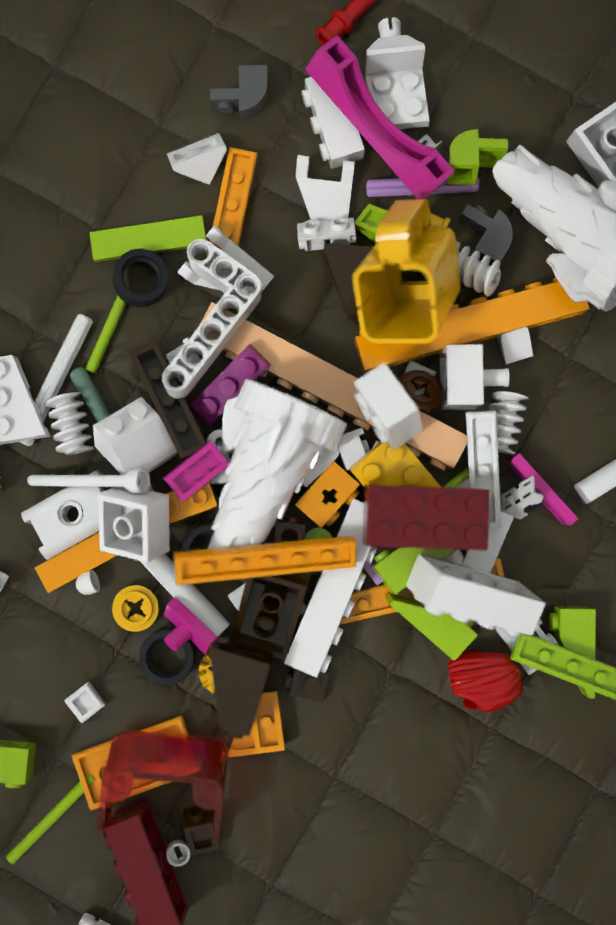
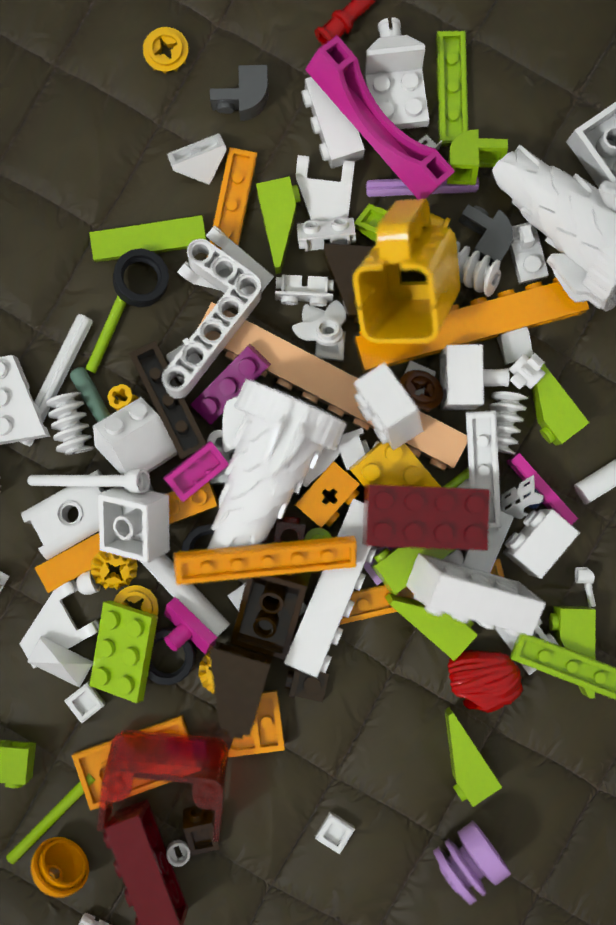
none -> white flag [19,579,100,669]
none -> white slope [28,636,93,688]
none -> light orange piece [30,837,89,898]
none -> lime plate [89,600,158,703]
none -> yellow gear [91,551,138,590]
none -> yellow bush [107,384,139,411]
none -> yellow gear [143,27,189,74]
none -> lime slope [256,176,301,274]
none -> white hinge [275,274,334,307]
none -> white plate [292,300,347,346]
none -> white tile [315,332,346,361]
none -> white tile [315,811,355,854]
none -> lavender wheel [433,820,512,905]
none -> lime tile [436,31,468,146]
none -> lime slope [445,707,502,807]
none -> white brick [502,509,580,579]
none -> white gear [508,353,546,390]
none -> white hinge [510,222,549,284]
none -> lime slope [531,354,589,446]
none -> white hand [574,567,596,607]

